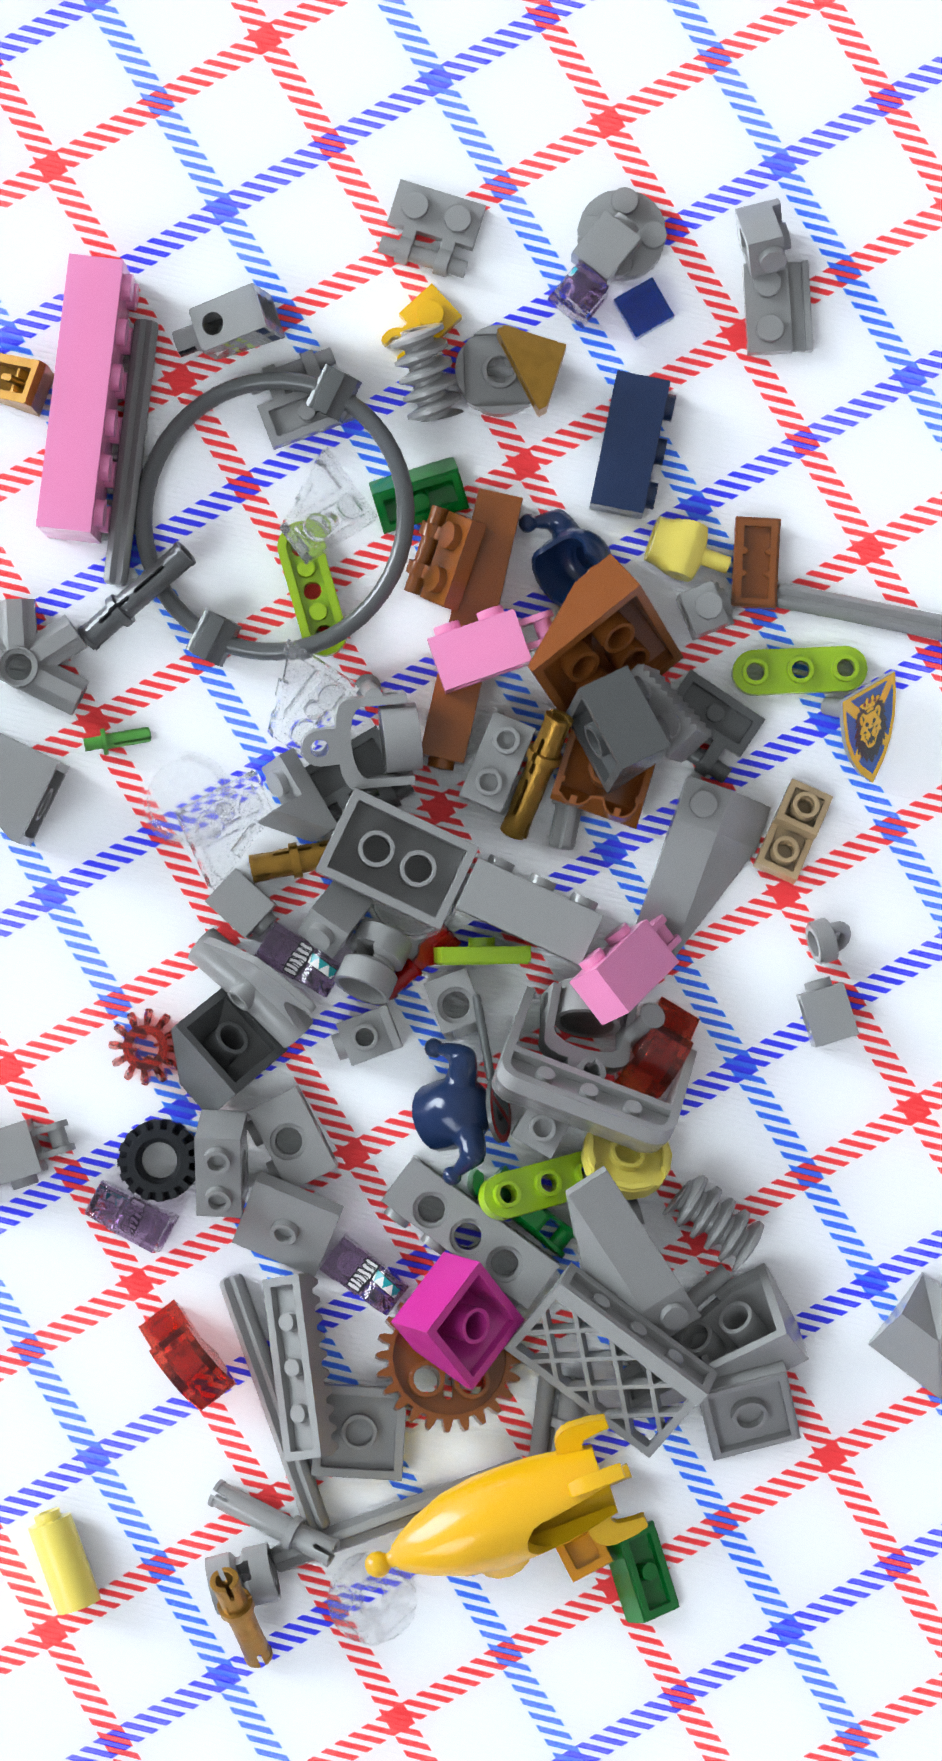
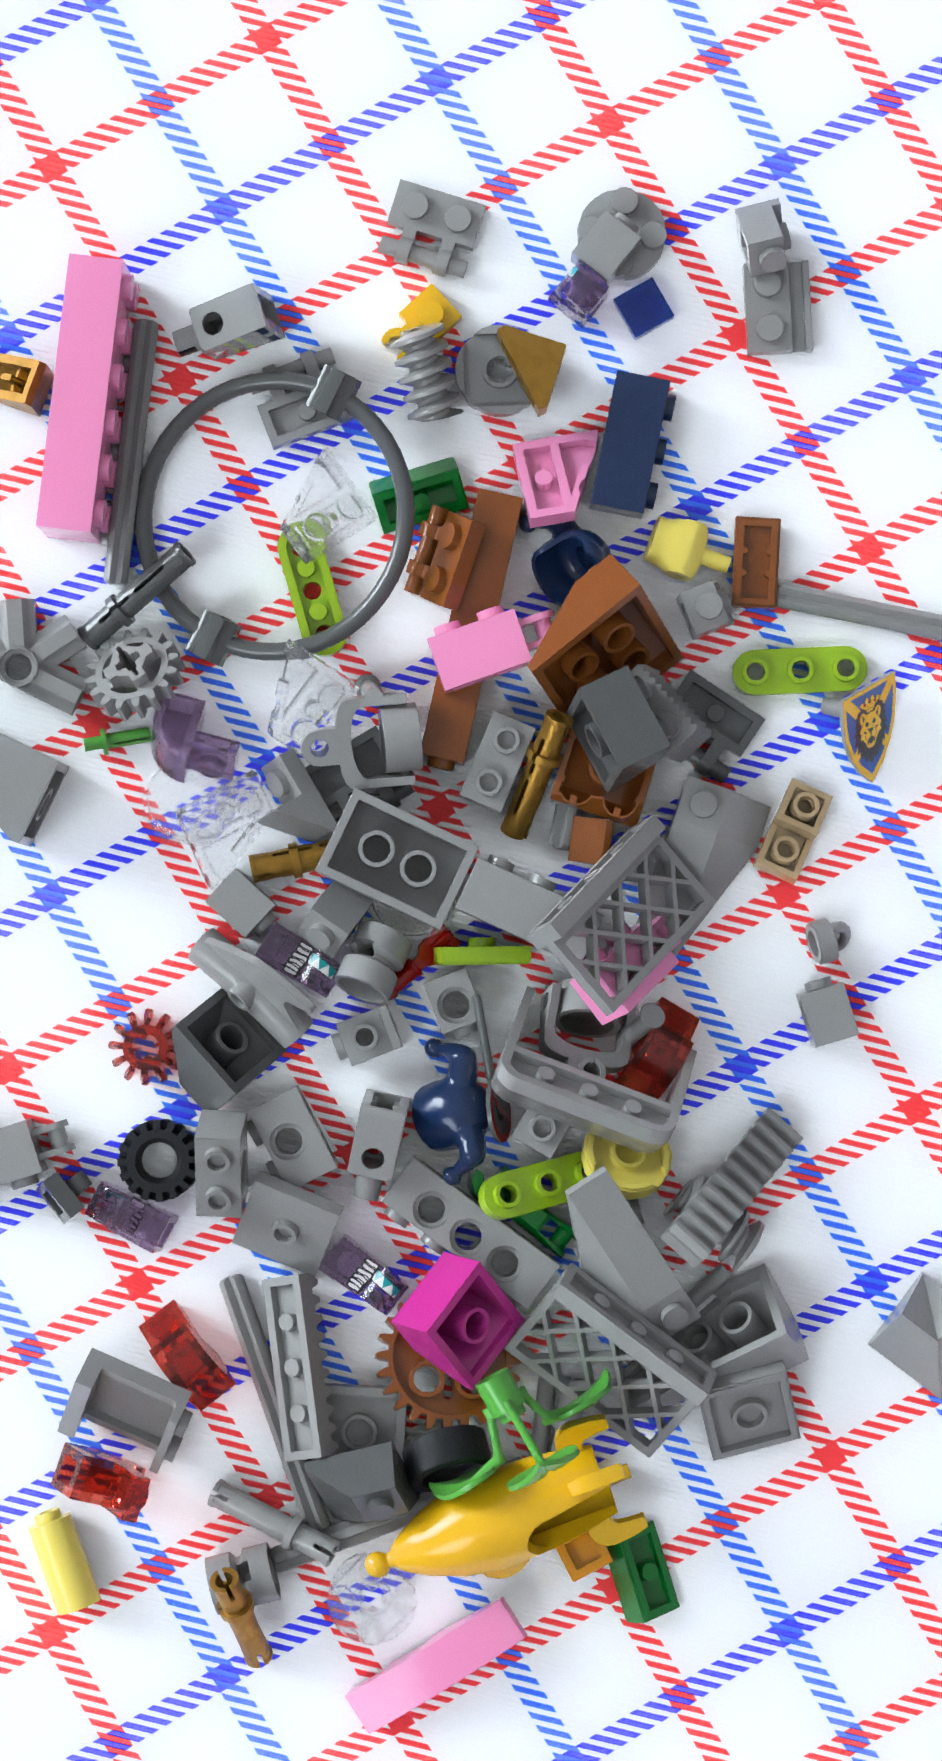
none -> dark grey tile [36,1169,93,1224]
none -> clear red brick [50,1442,151,1523]
none -> light grey panel [57,1347,193,1474]
none -> light grey gear [85,628,185,721]
none -> clear purple brick [151,693,240,783]
none -> dark grey slope [304,1441,420,1522]
none -> bright pink slope [345,1596,528,1734]
none -> light grey torso [347,1088,411,1201]
none -> black tyre [402,1425,492,1492]
none -> bright green plant [429,1367,611,1500]
none -> bright pink wing [512,429,599,528]
none -> light grey fence [526,814,715,1016]
none -> dark orange slope [568,816,614,865]
none -> light grey gear [660,1108,804,1269]

